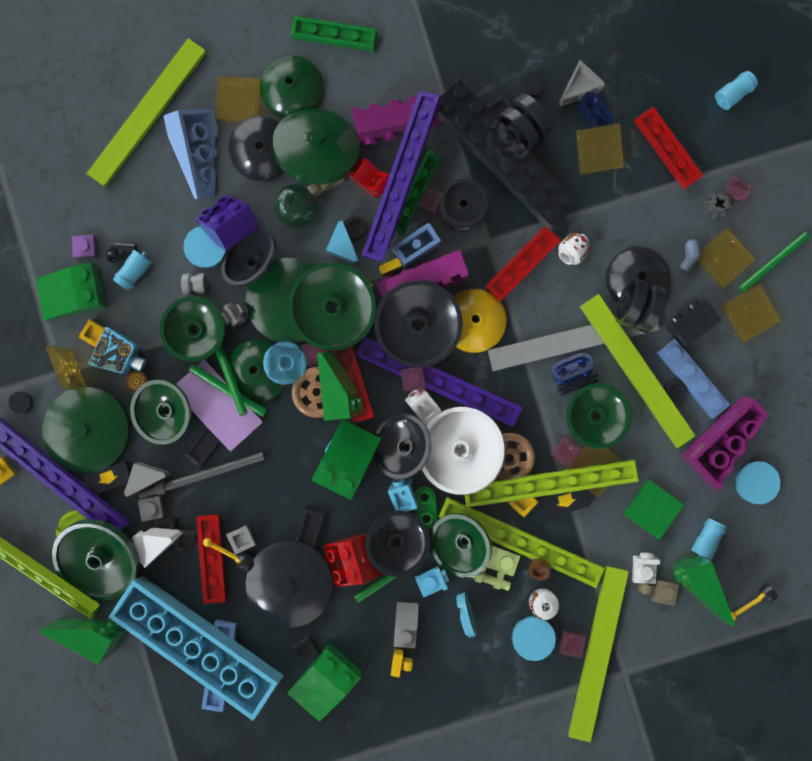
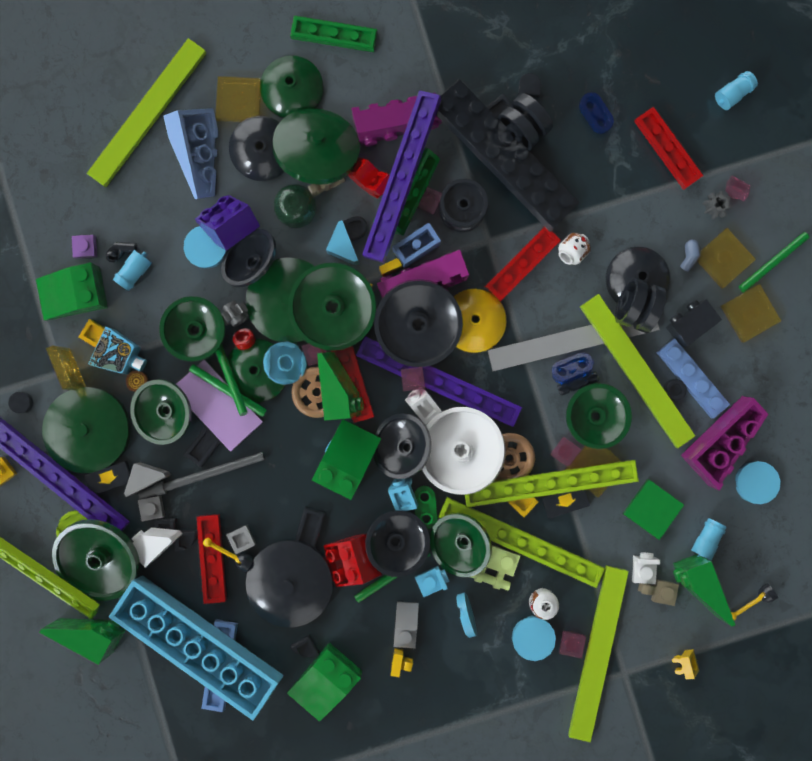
light grey wheel [181,273,208,295] -> none
reddish brown tile [528,558,551,580] -> none
light grey slope [559,60,604,106] -> none
clear yellow tile [576,123,624,174] -> none
none -> red tile [233,328,256,350]
none -> yellow tile [672,649,699,679]

